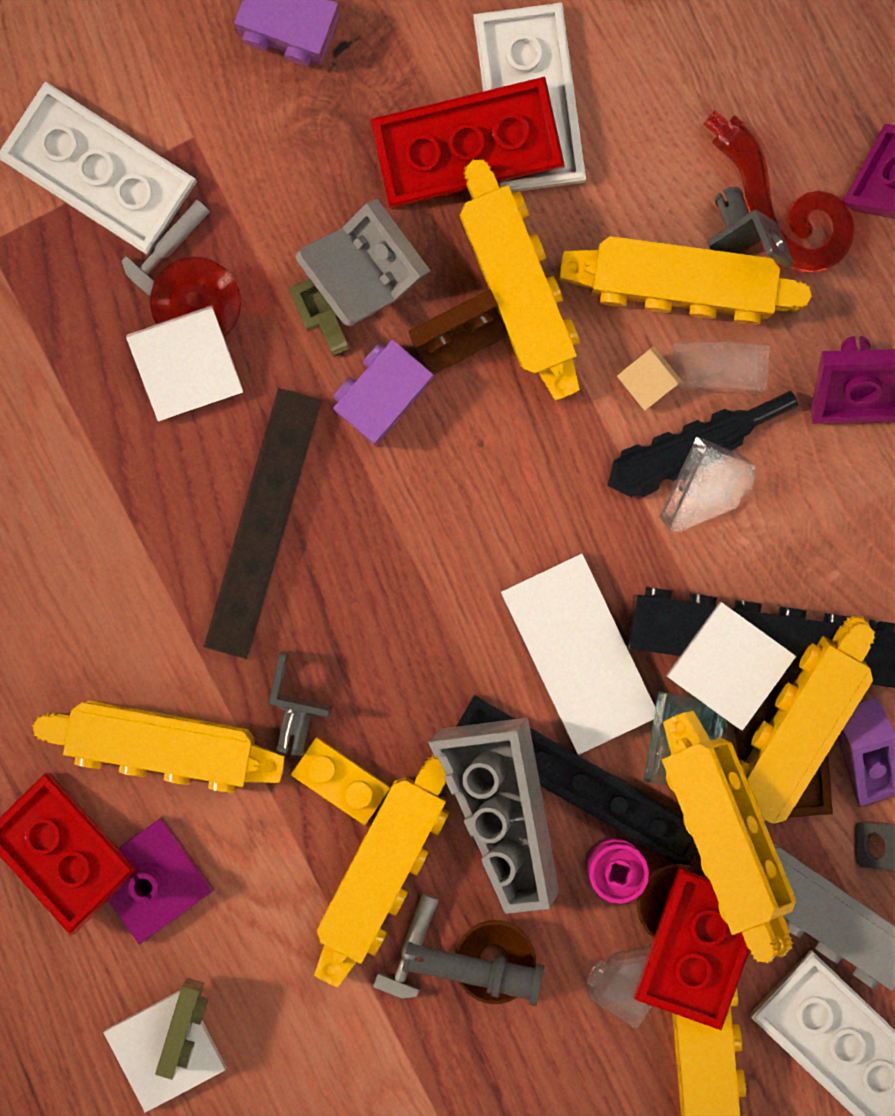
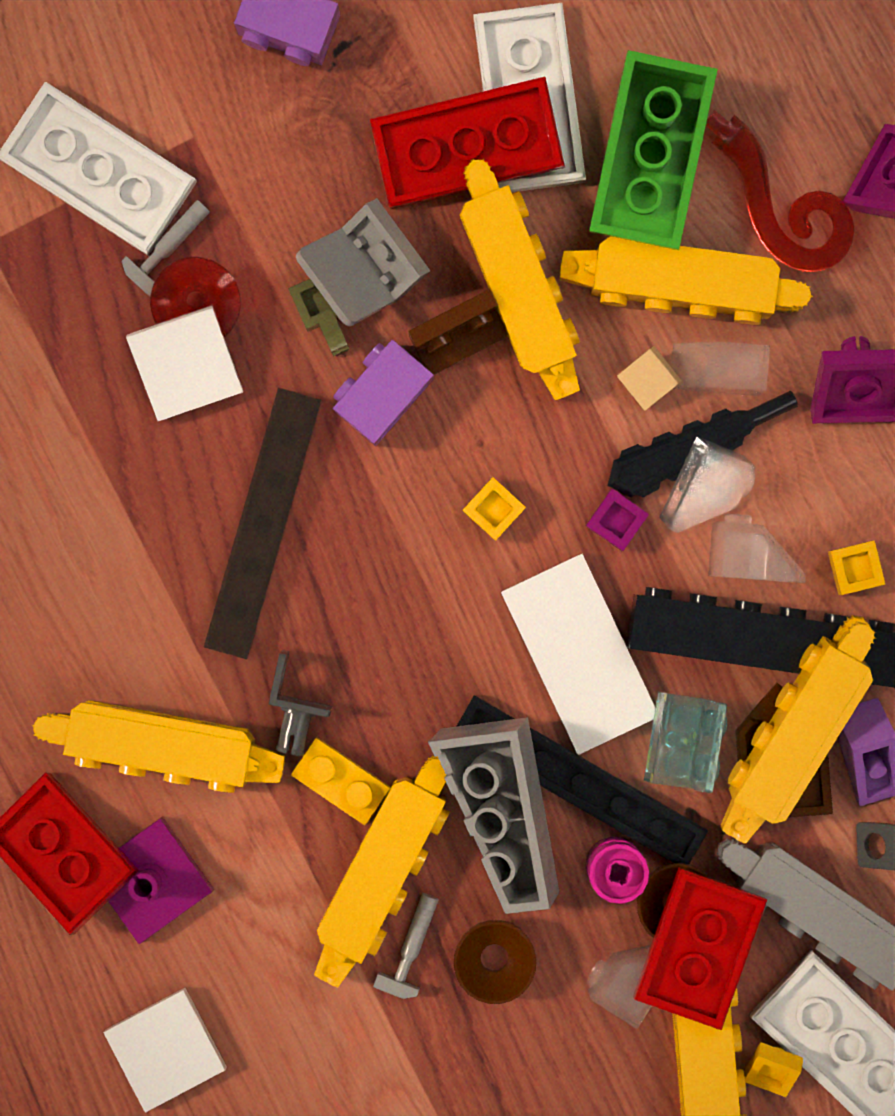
olive plate [155,978,208,1080] -> none
dark grey pin [402,942,544,1006] -> none
yellow hinge [661,710,796,963] -> none
white tile [666,602,796,731] -> none
dark grey bracket [707,187,794,268] -> none
none -> yellow plate [462,477,526,541]
none -> magenta plate [585,489,649,551]
none -> bright green slope [589,50,718,250]
none -> clear slope [708,514,806,583]
none -> yellow plate [744,1042,803,1097]
none -> yellow plate [828,540,885,595]

